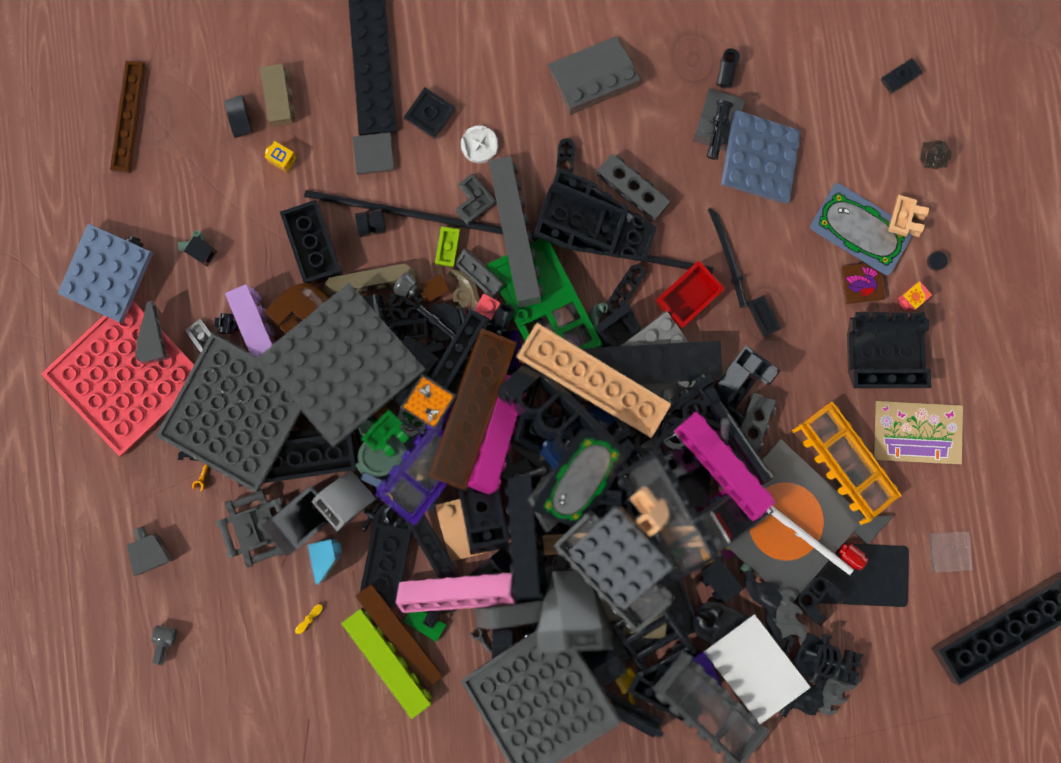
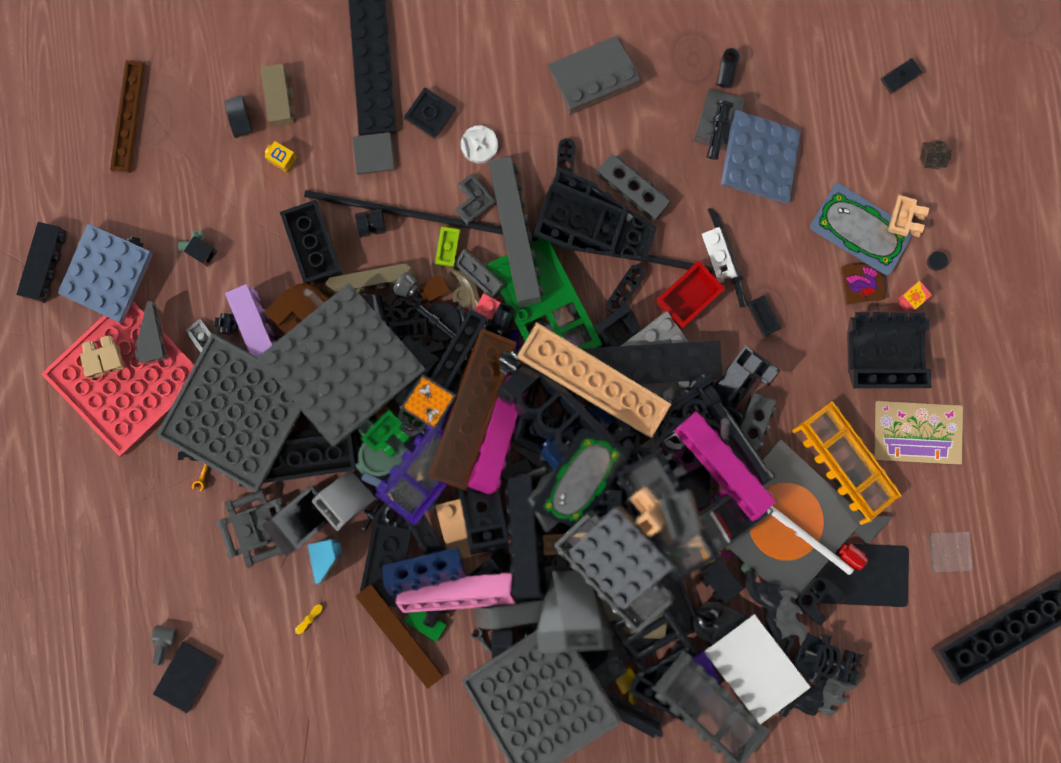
dark grey torso [127,526,174,576] -> none
lime brick [341,607,432,719] -> none
sand green arm [589,303,608,328] -> none
none -> black brick [16,222,67,303]
none -> tan hips [80,336,127,379]
none -> black tile [153,641,217,713]
none -> dark blue brick [382,547,466,595]
none -> black gear [498,350,523,375]
none -> dark grey bracket [660,490,703,539]
none -> white plate [702,227,737,283]

